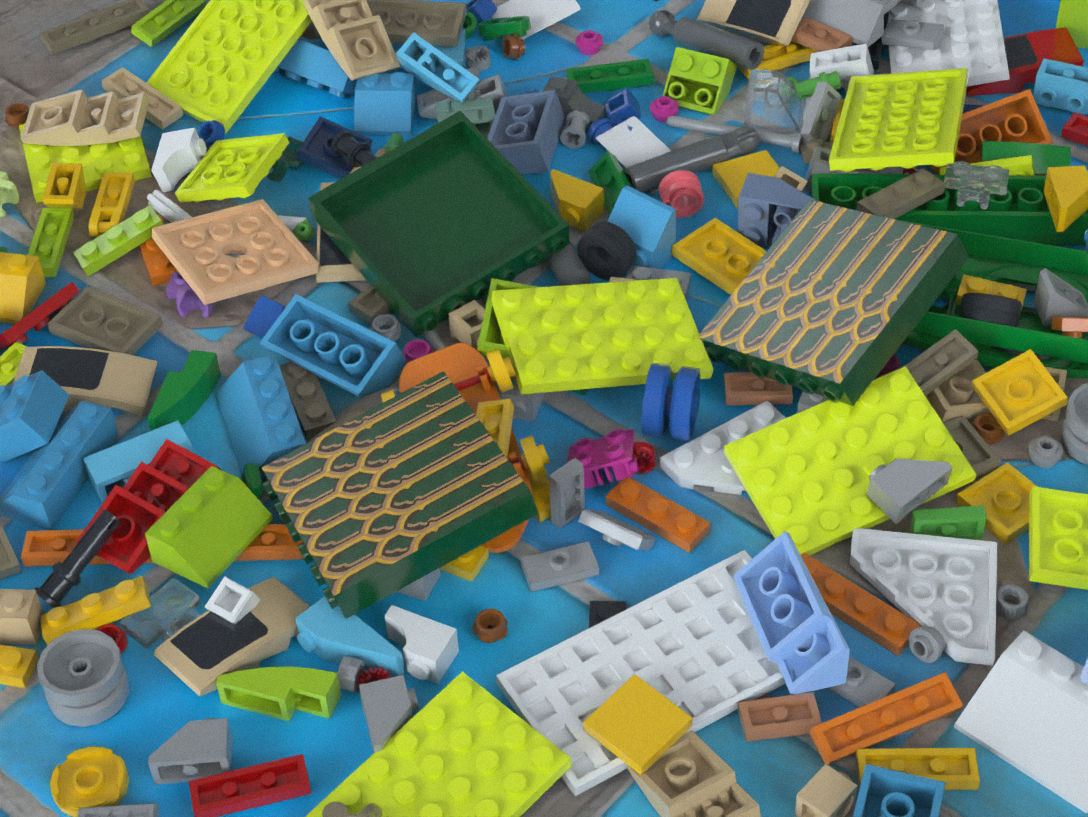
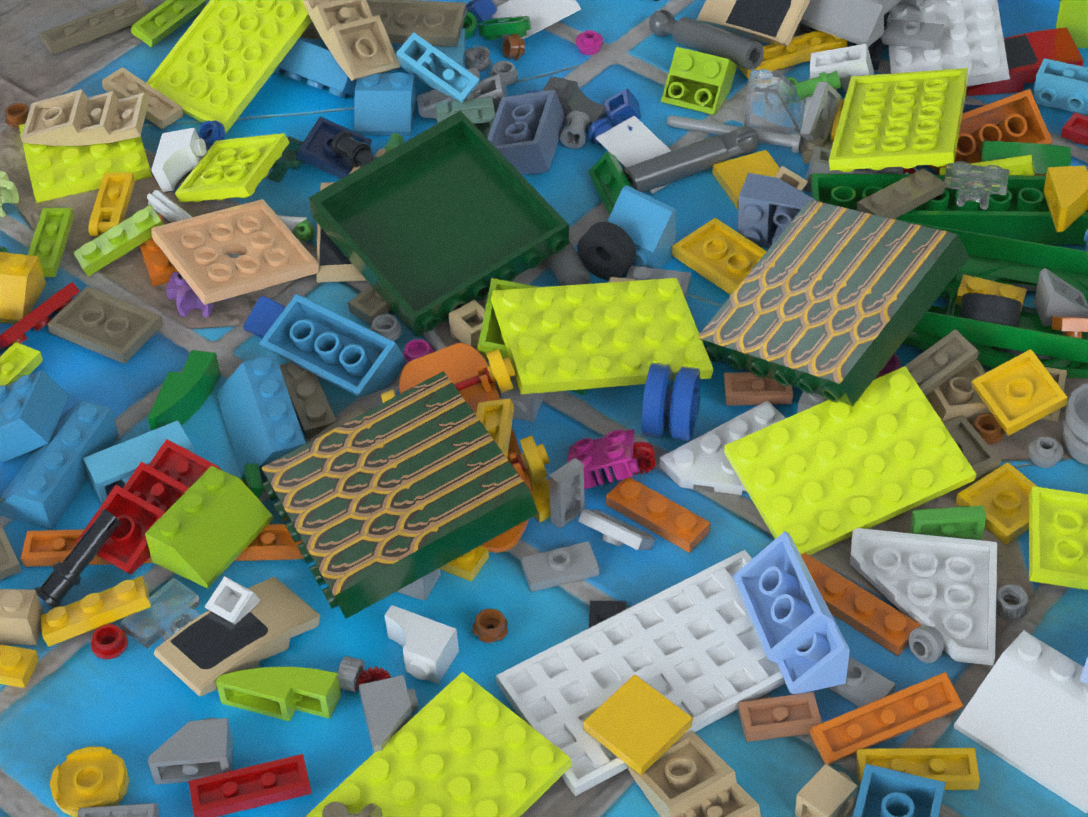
tan slope [13,346,158,416] -> none
light grey wheel [37,629,129,727] -> none
yellow slope [43,163,87,210] -> none
medium azure slope [295,596,405,678] -> none
yellow slope [550,169,604,232] -> none
green plate [566,59,654,94] -> none
dark pink plate [650,96,679,122] -> none
coral wheel [659,170,704,218] -> none
nougat plate [791,17,853,52] -> none
light grey slope [867,458,953,524] -> none
none -> light grey plate [490,61,518,86]

